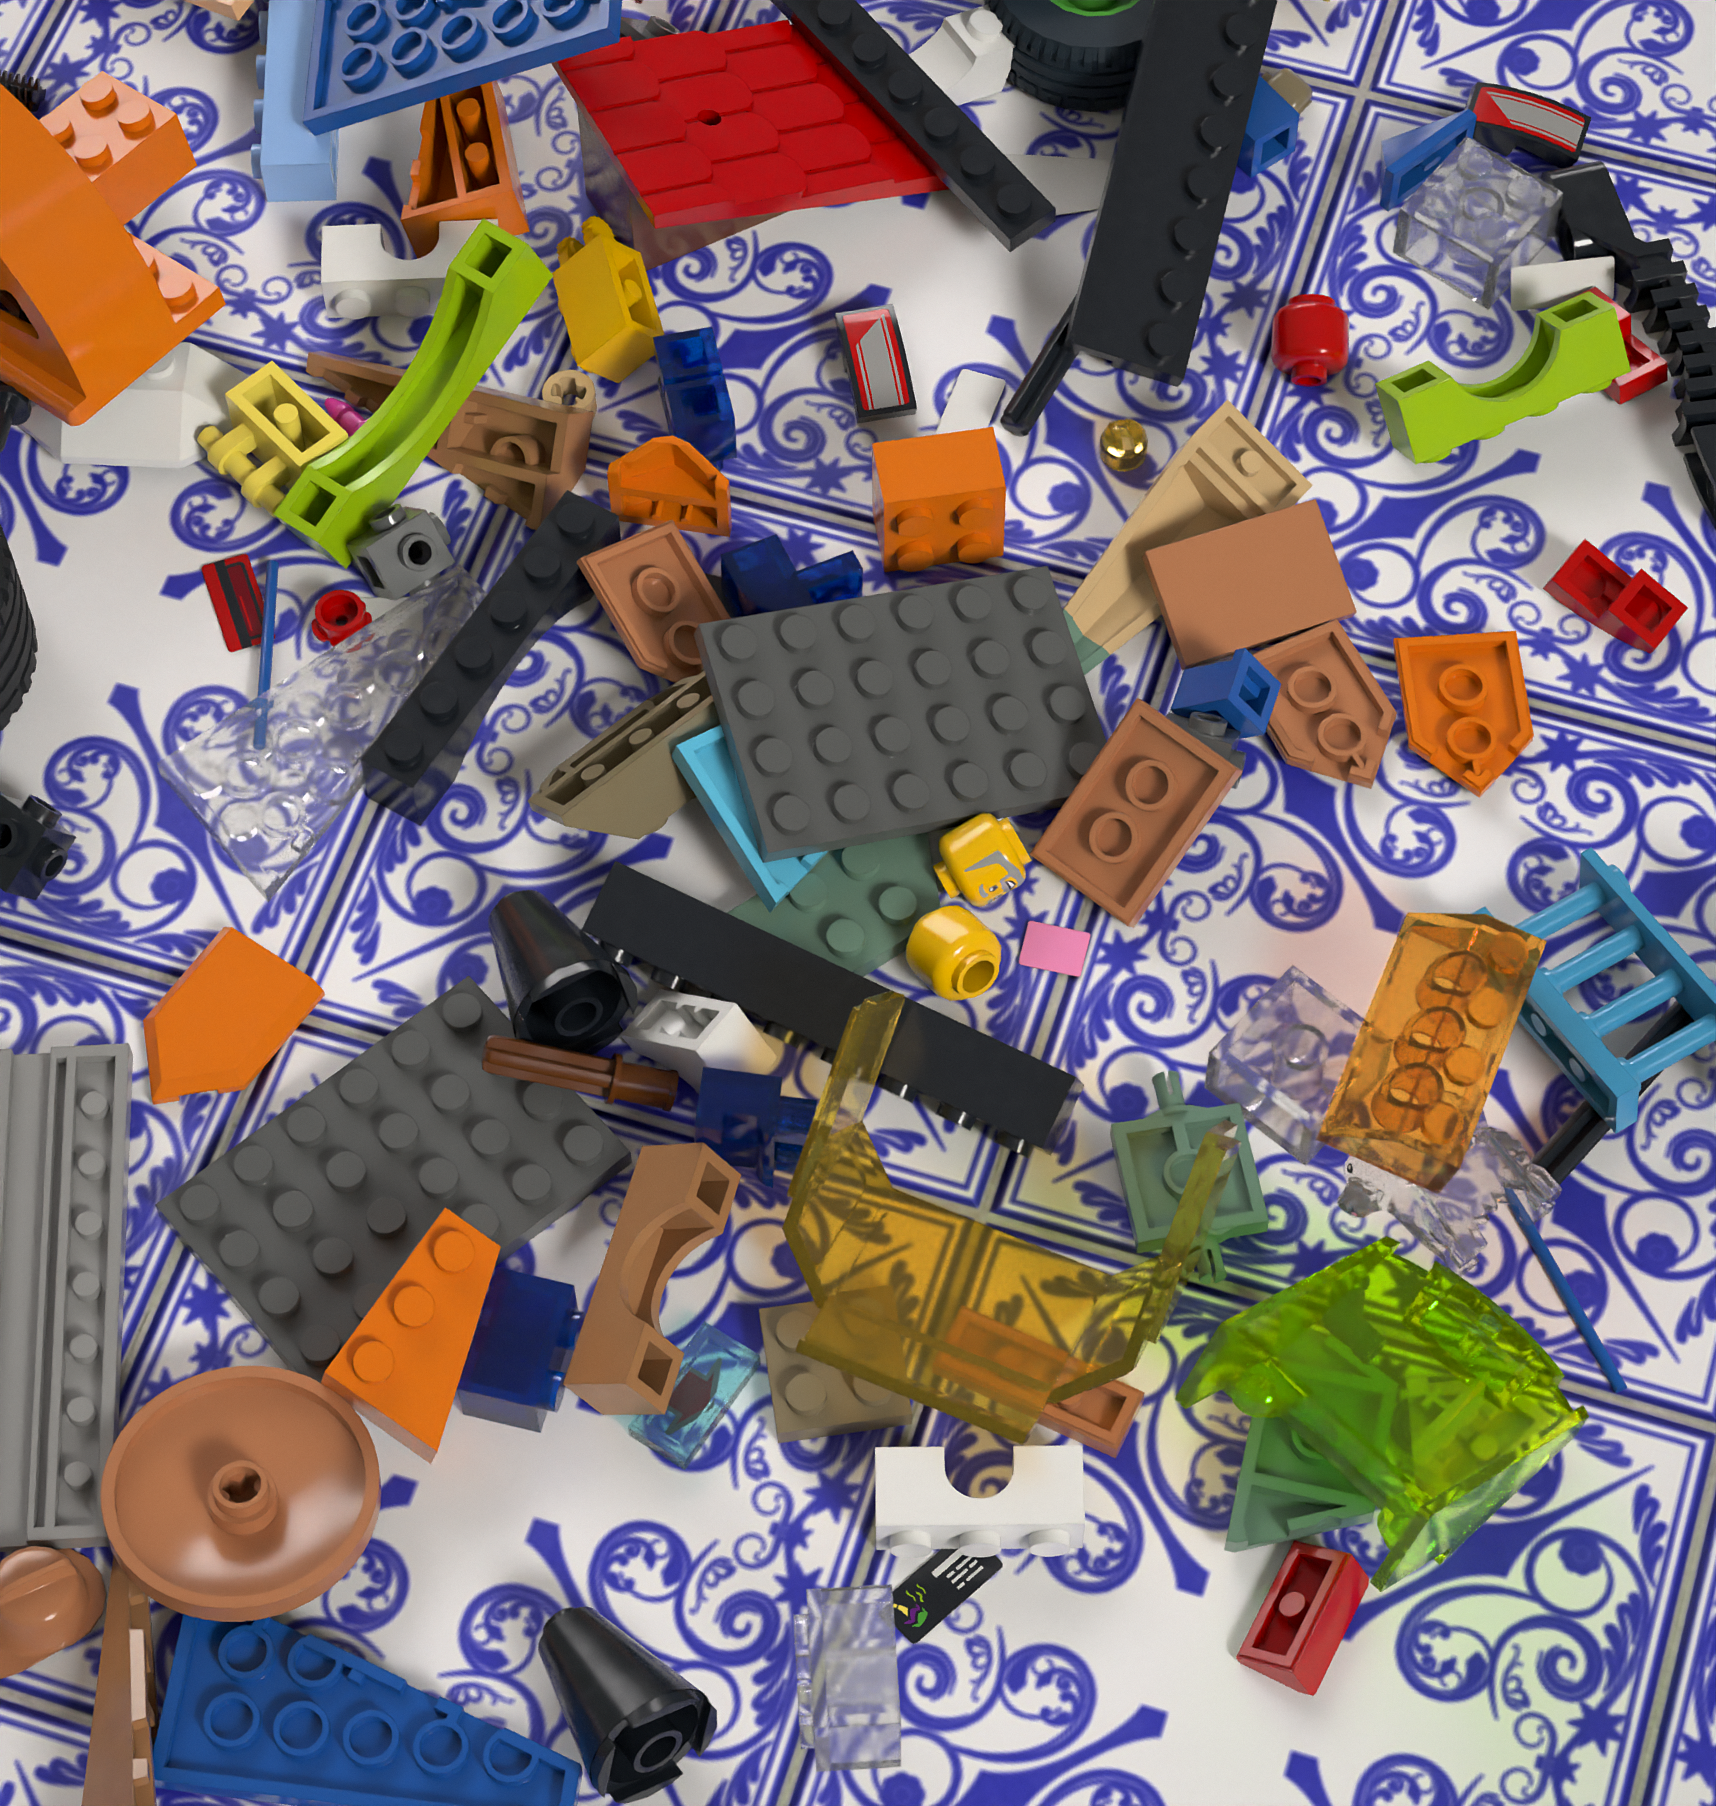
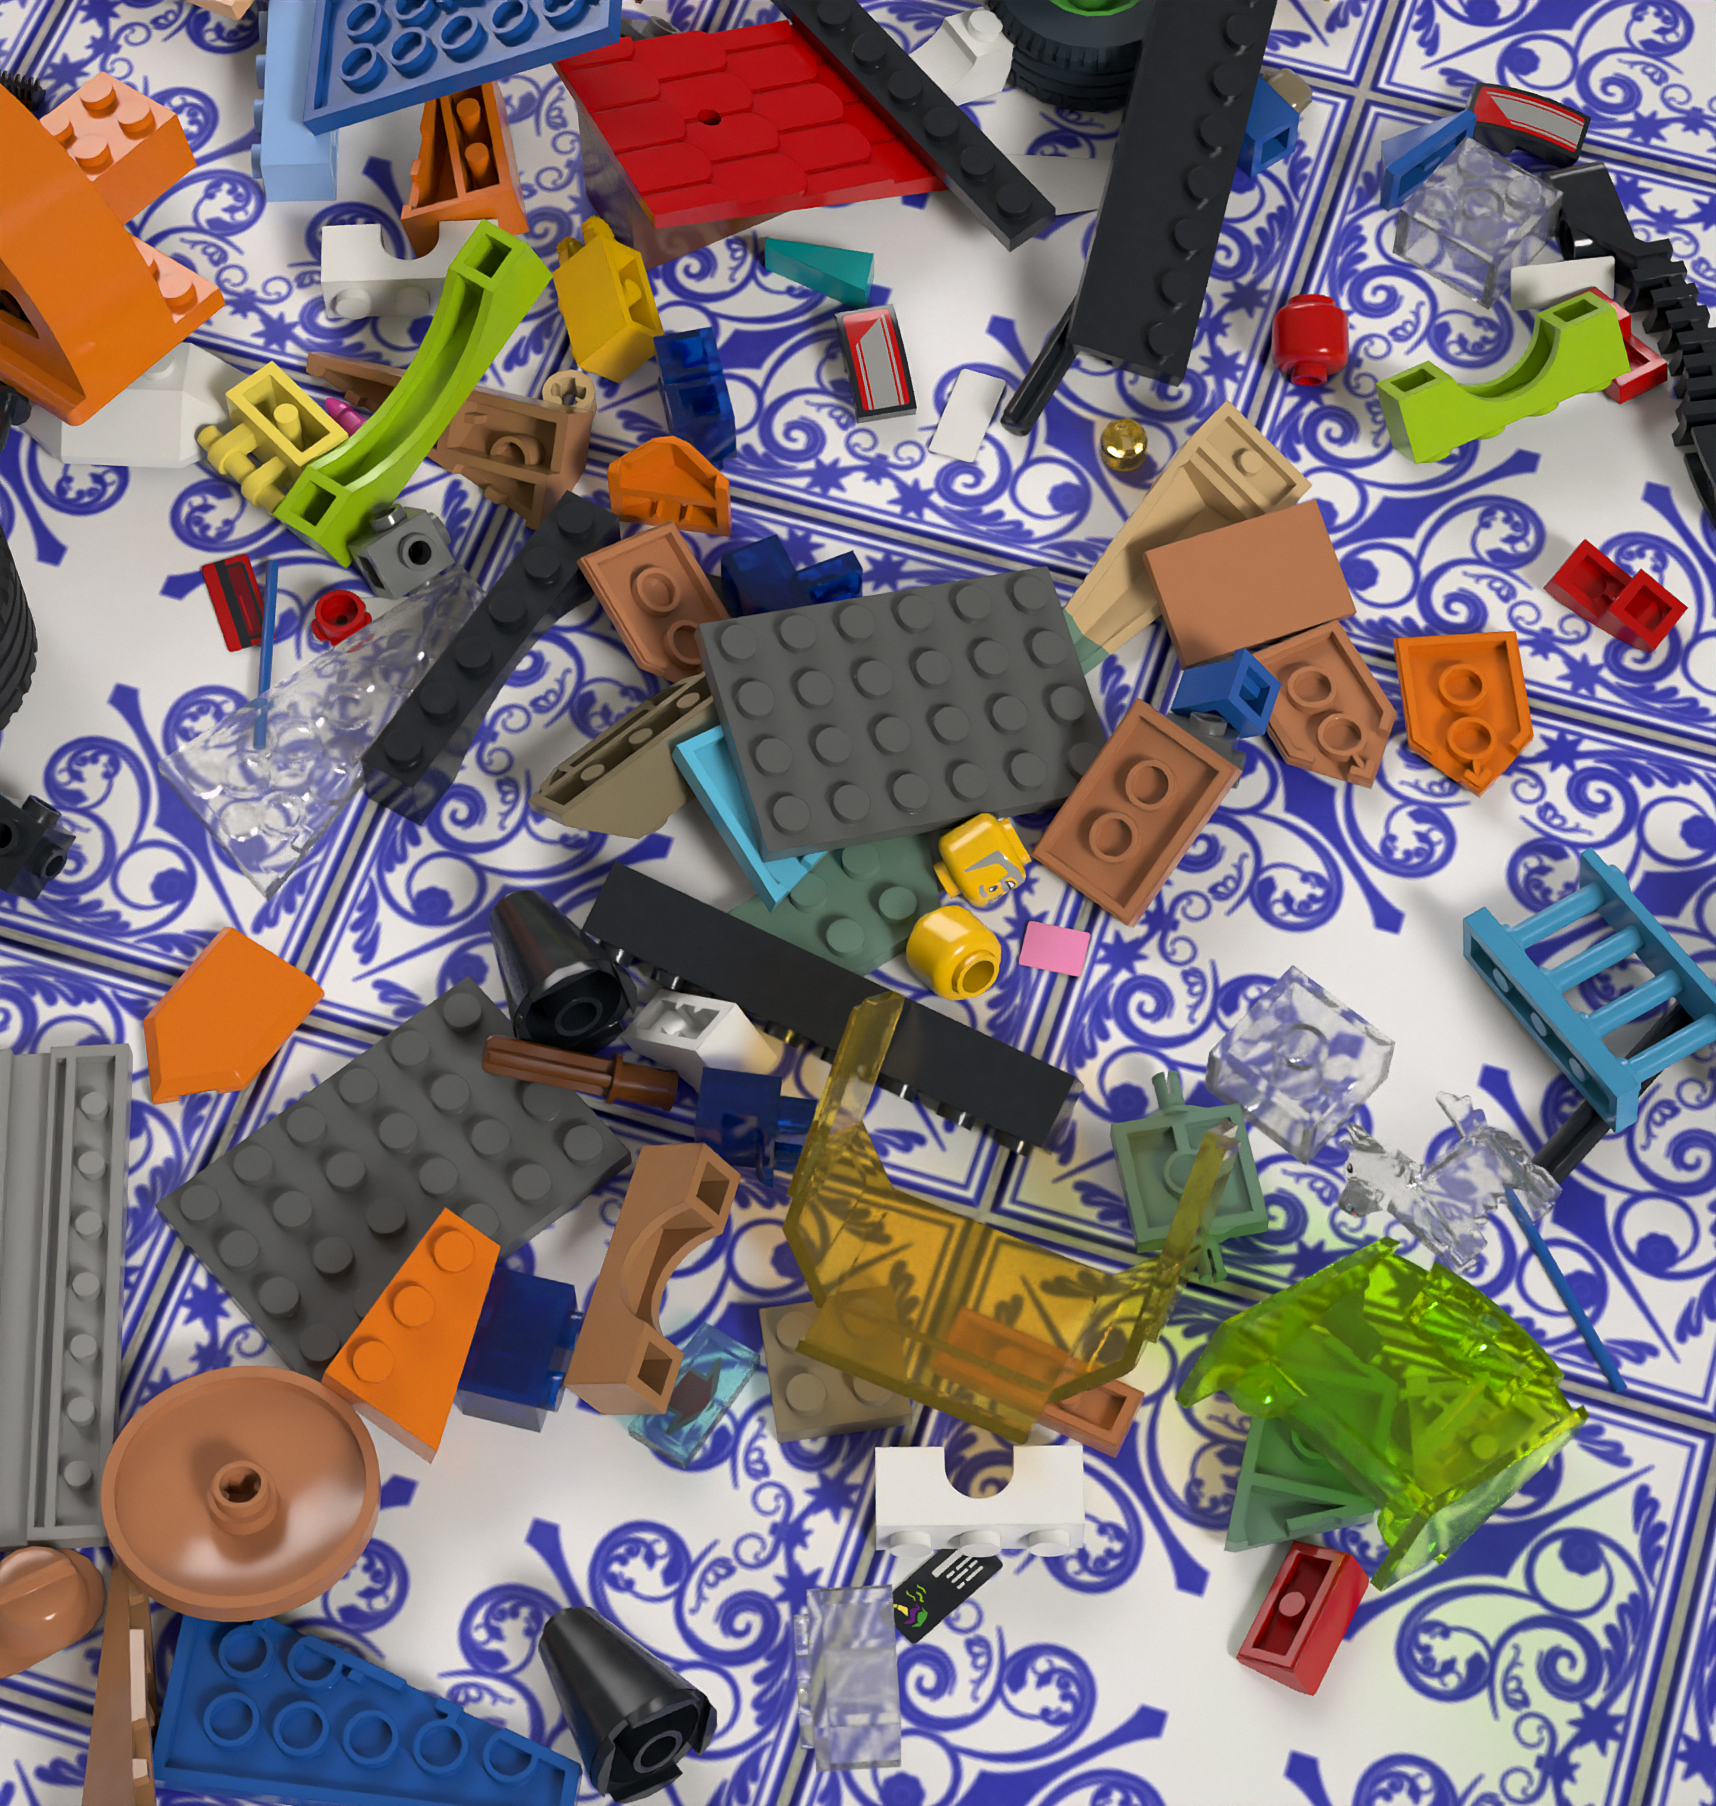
orange brick [872,427,1006,572] -> none
clear orange slope [1315,912,1547,1194] -> none
none -> teal piece [764,238,874,310]

